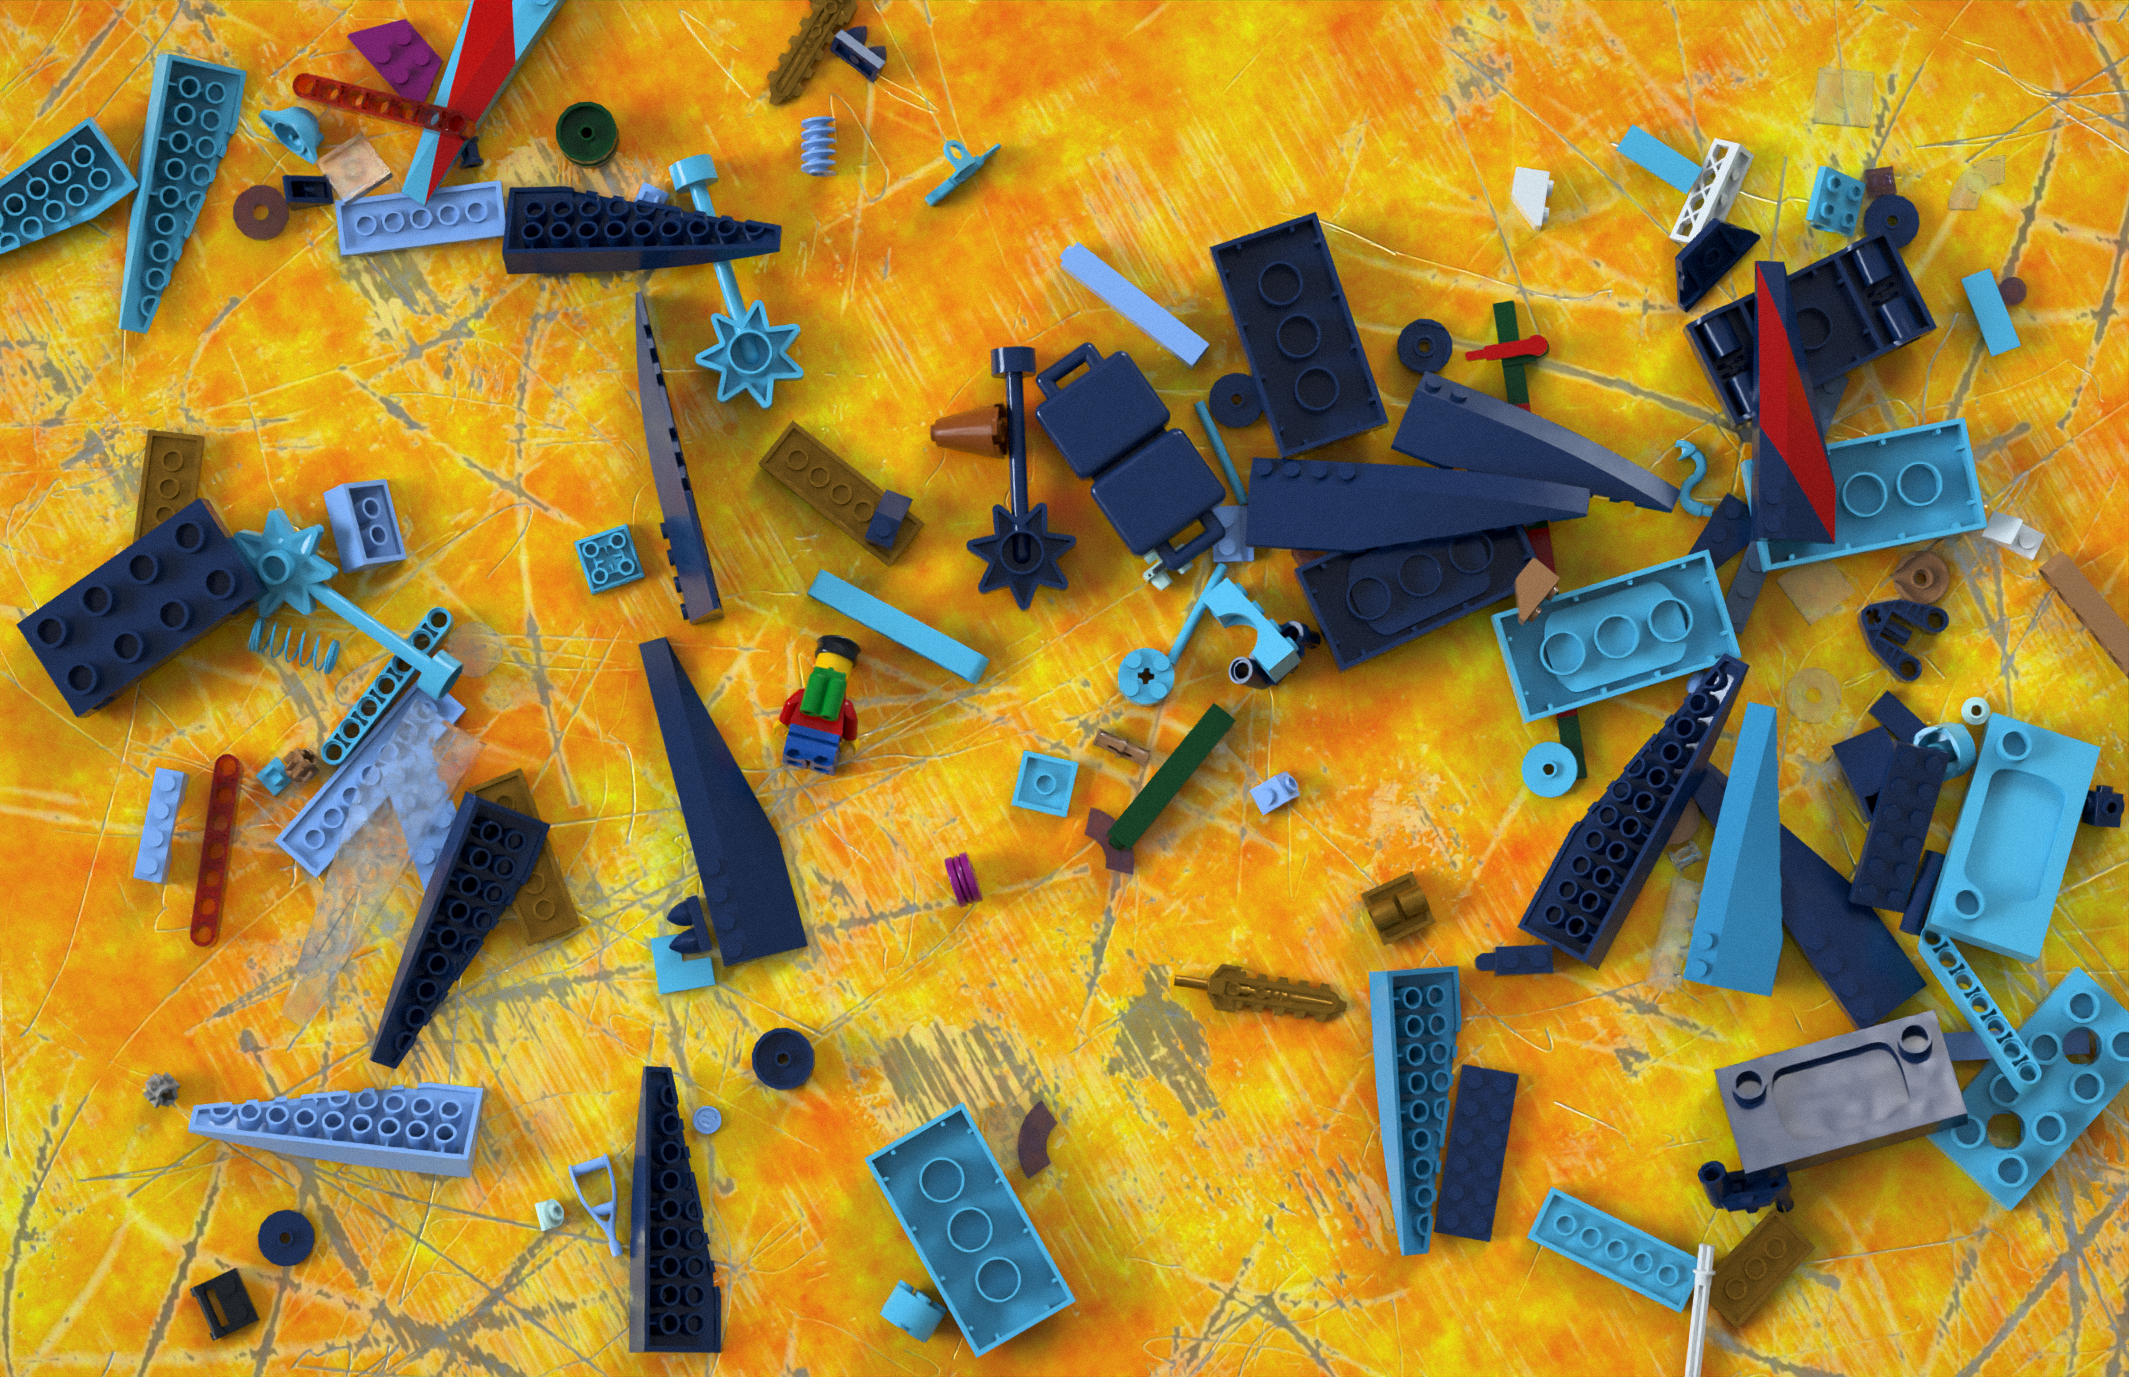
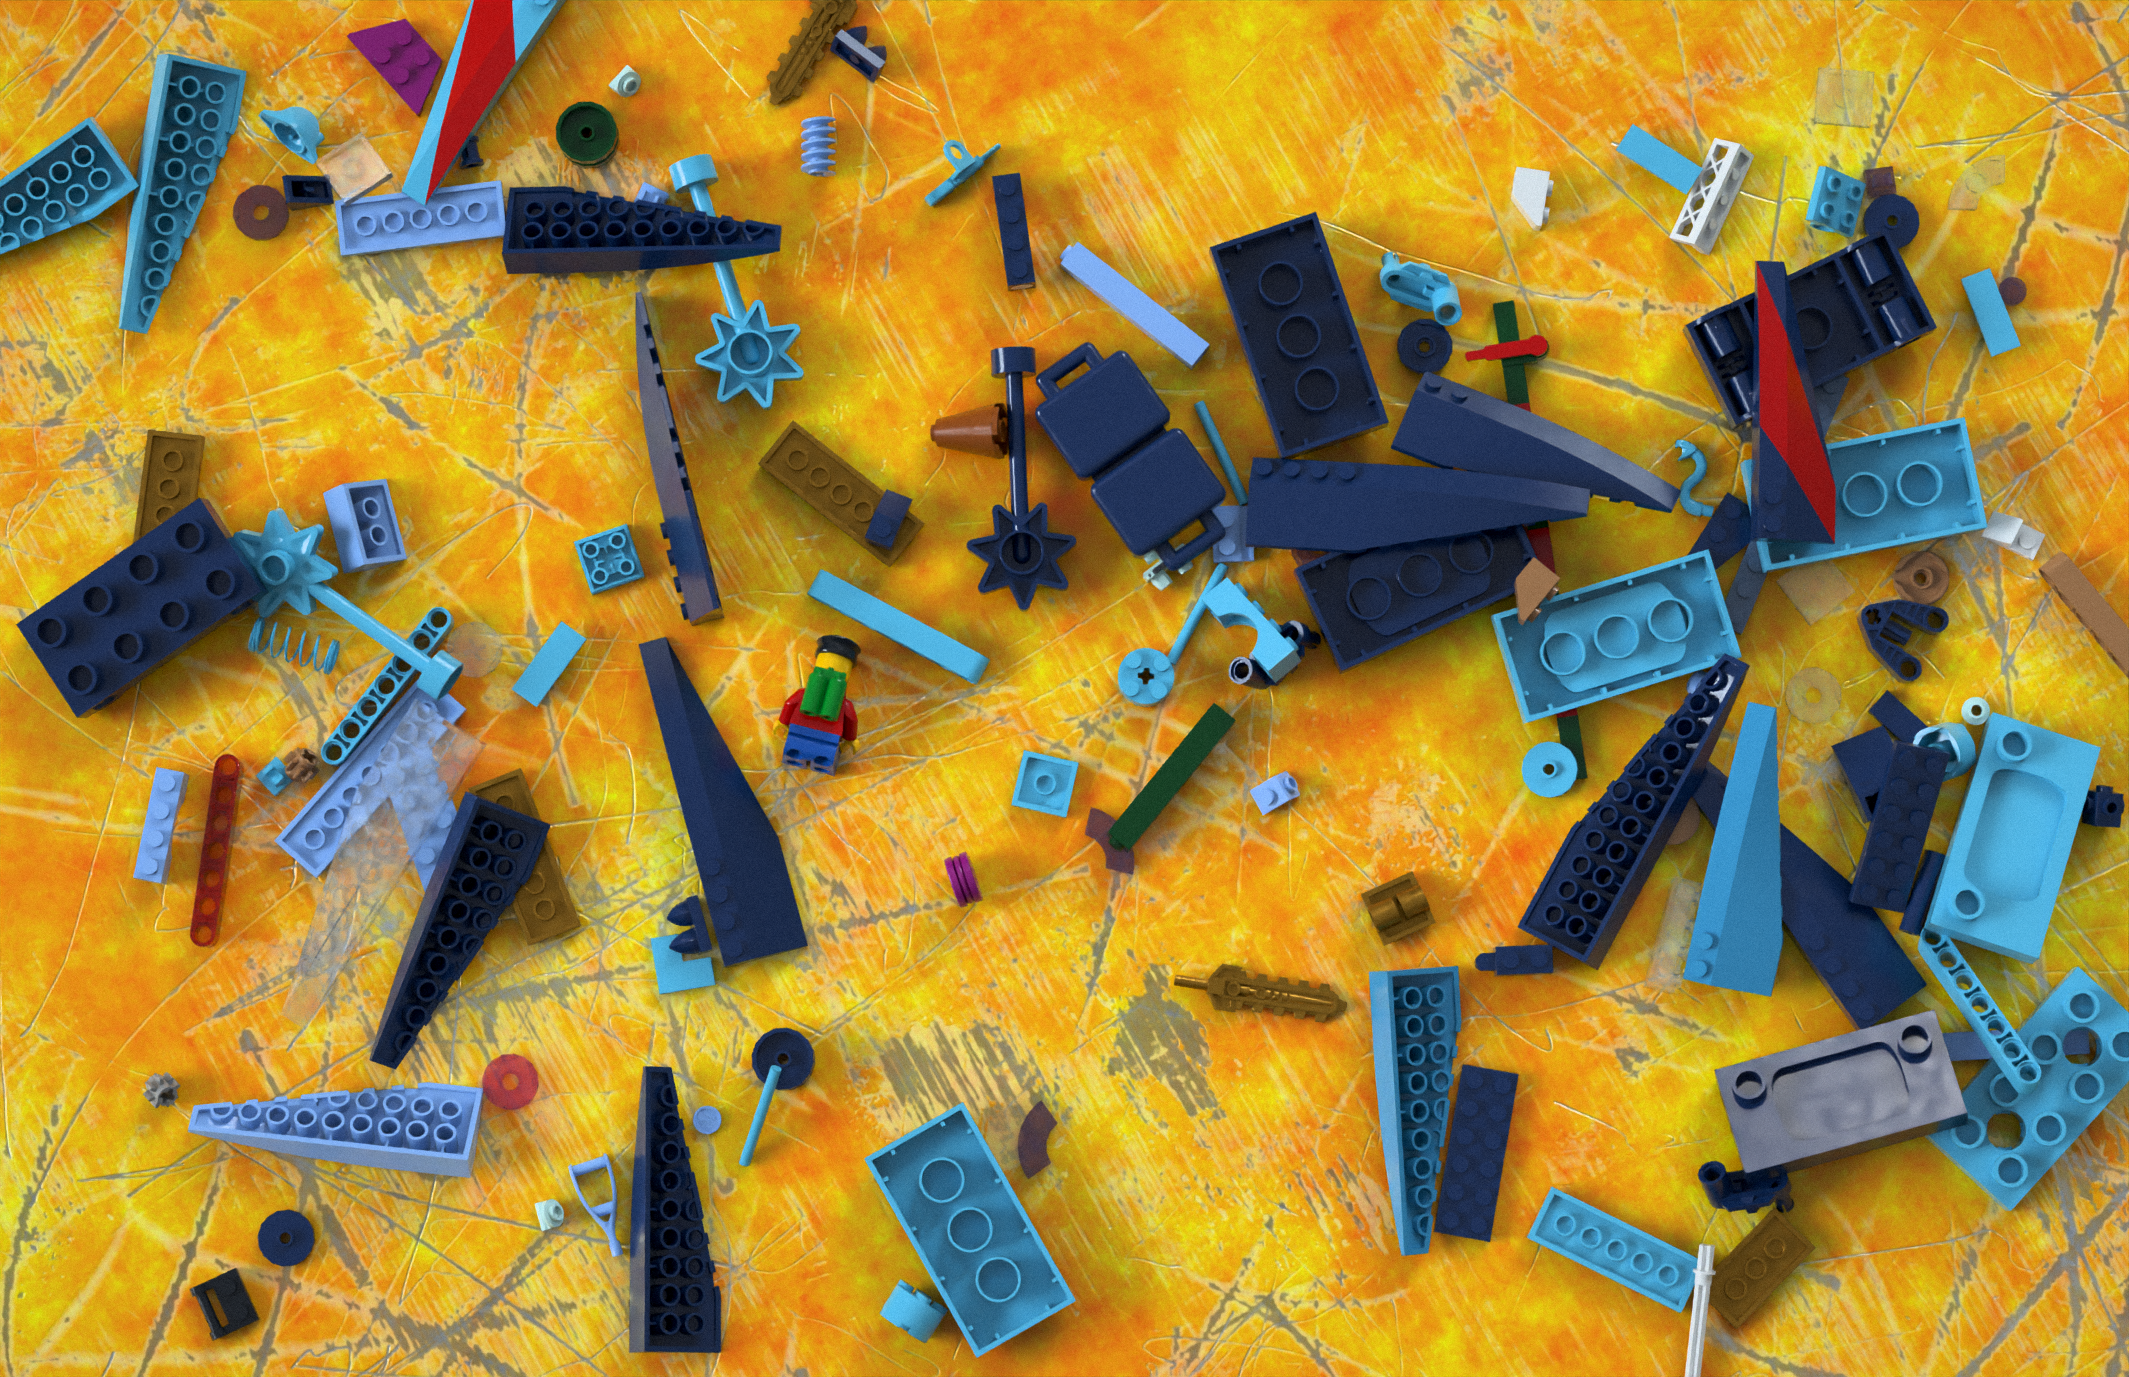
clear red beam [292,73,477,141] -> none
medium nougat pin [1092,728,1151,767] -> none
dark blue plate [1209,373,1263,429] -> none
clear bush [1667,839,1705,875] -> none
dark blue wing [1675,218,1761,313] -> none
none -> clear pink tile [482,1054,539,1110]
none -> medium azure piece [512,621,587,707]
none -> light aqua plate [608,65,641,97]
none -> medium azure bar [739,1065,782,1166]
none -> dark blue arch [992,173,1036,291]
none -> medium azure piece [1379,252,1462,326]

